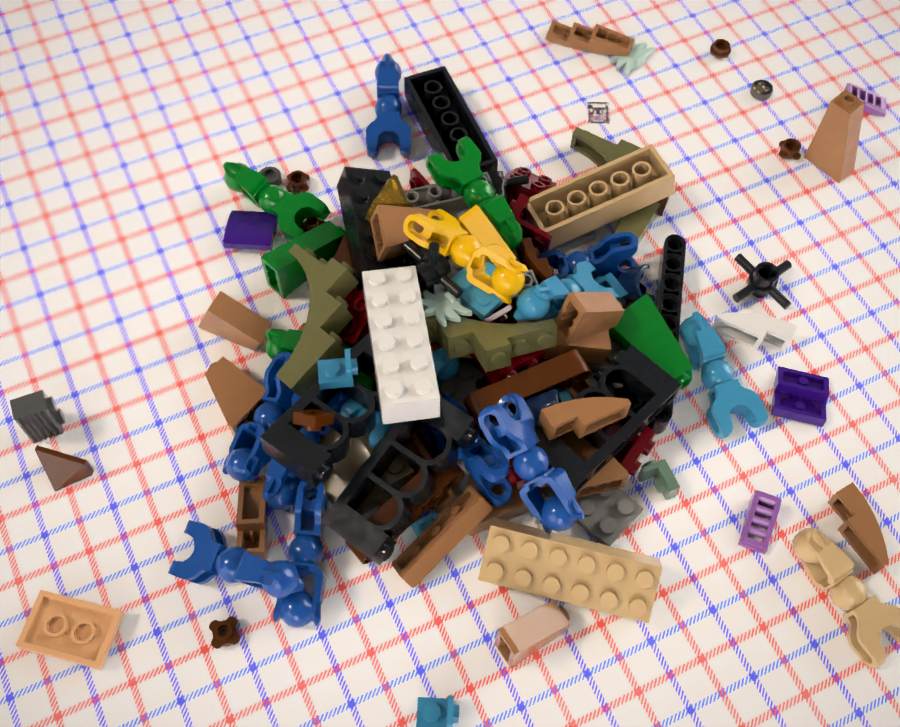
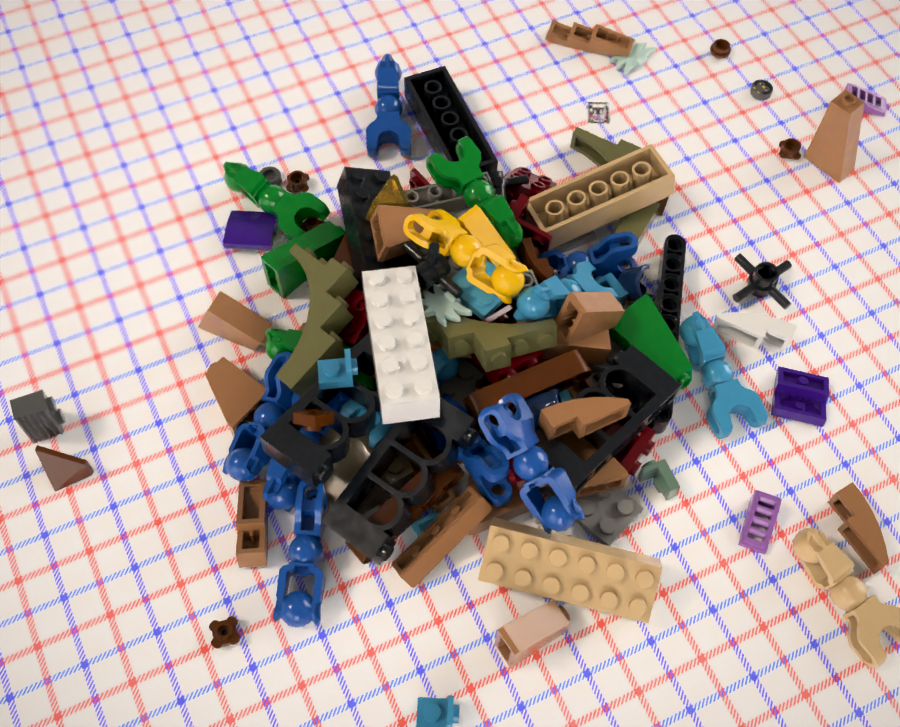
light nougat plate [15,590,125,671] -> none
blue piece [168,520,304,598] -> none

